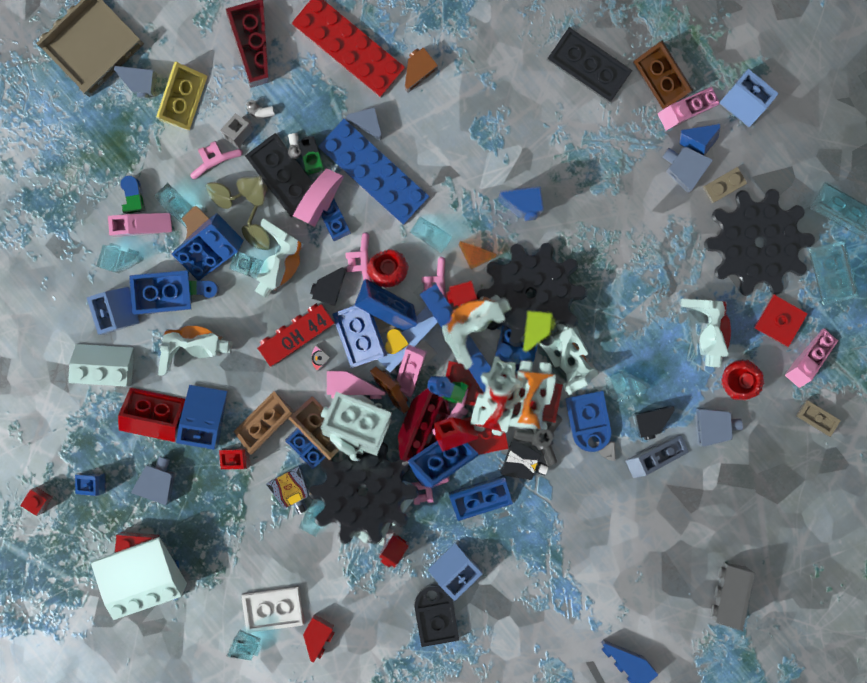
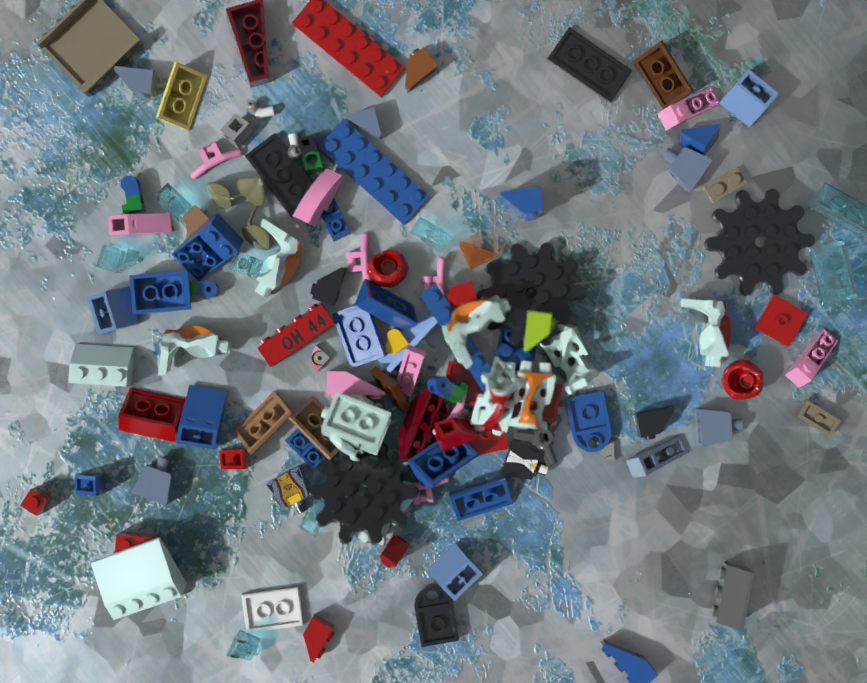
clear light blue slope [604,371,651,402] -> none

